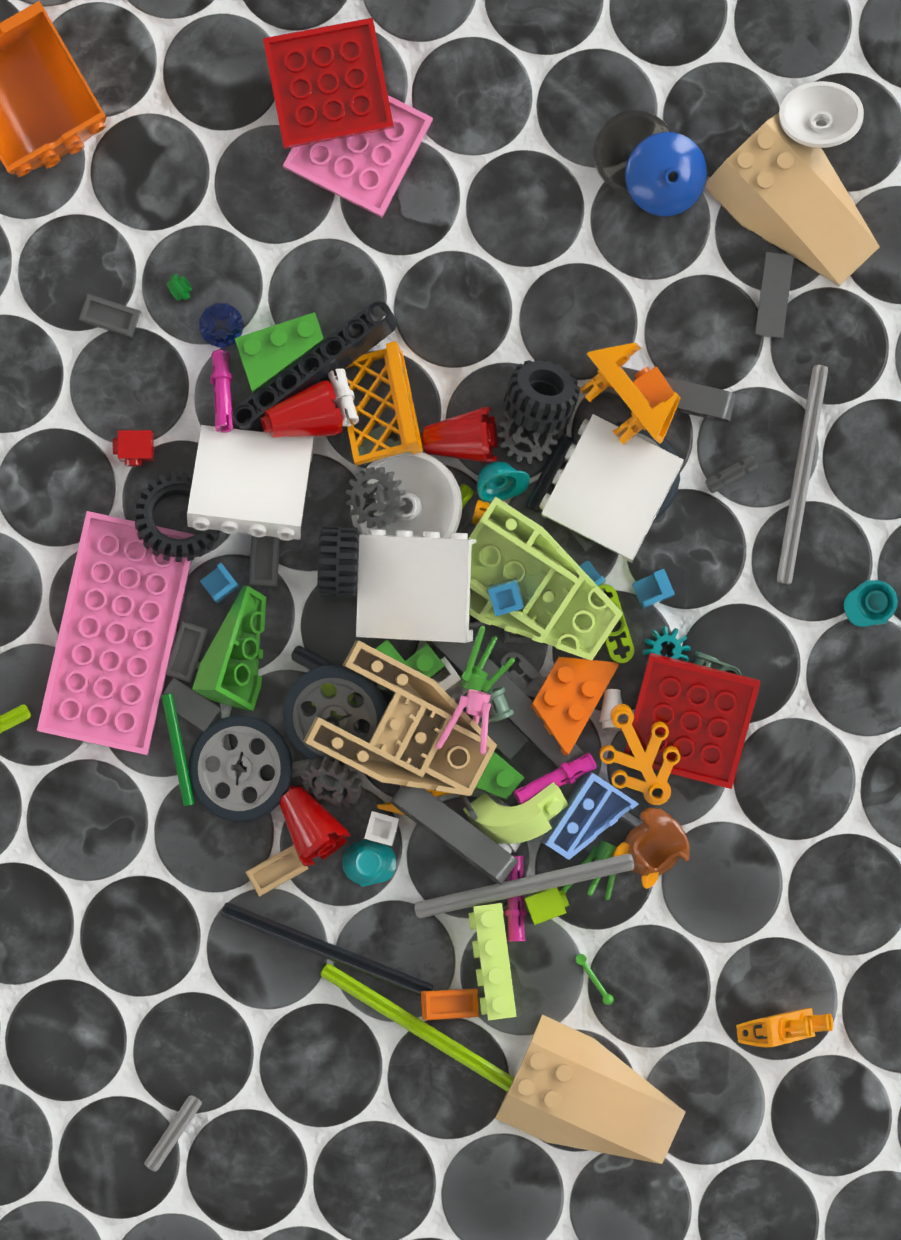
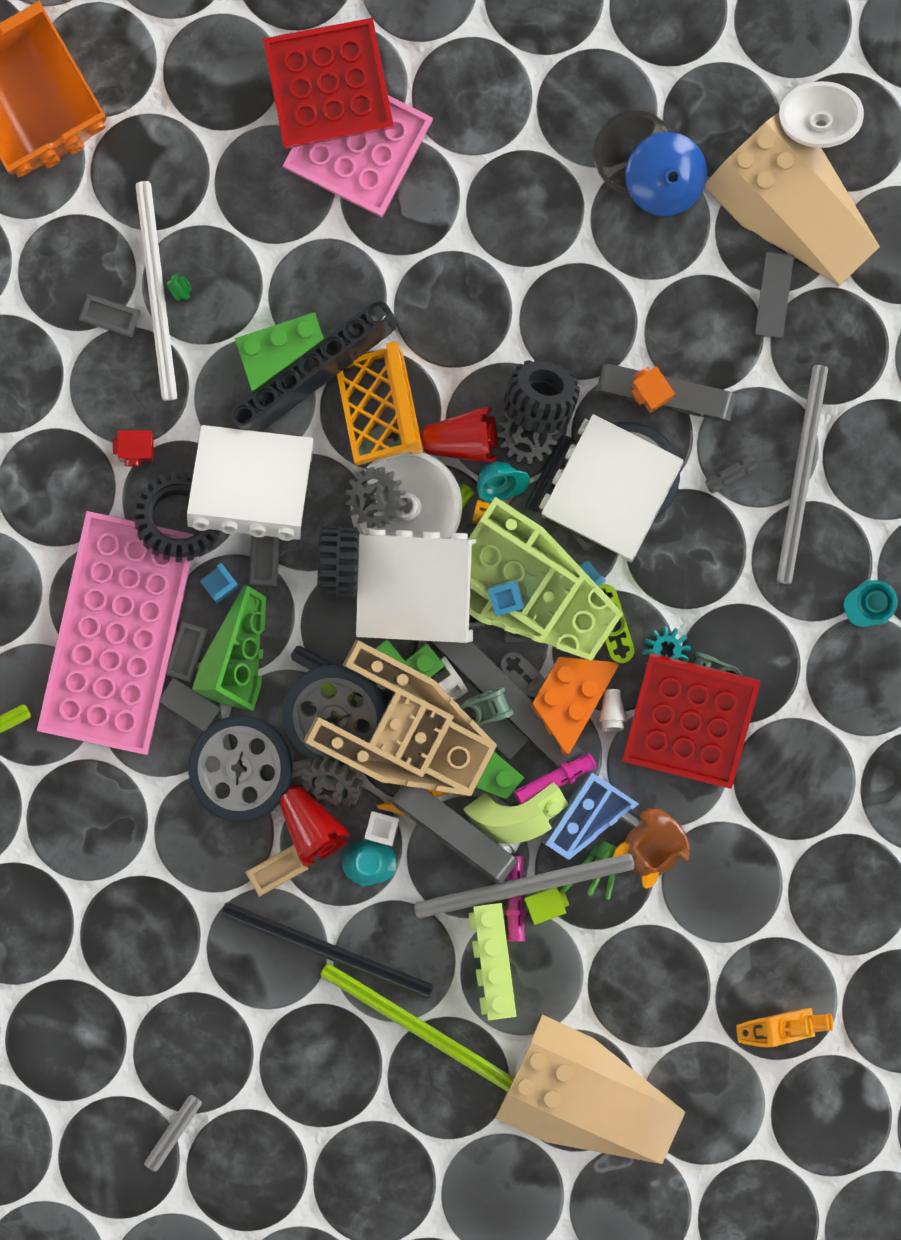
green bar [161,693,195,806] -> none
clear blue gear [199,303,244,348] -> none
dark pink pin [210,350,233,433] -> none
red cone [261,380,342,438] -> none
white pin [328,369,359,427] -> none
orange tile [421,988,479,1020] -> none
bright pink plant [436,689,491,755] -> none
dark grey hinge [459,794,478,821] -> none
bright green plant [460,626,515,693] -> none
bright green hinge [575,954,614,1005] -> none
light orange hose [580,343,681,445] -> none
light orange plant [599,704,680,805] -> none
dark azure panel [632,569,675,610] -> none
none -> white axle [136,181,177,401]

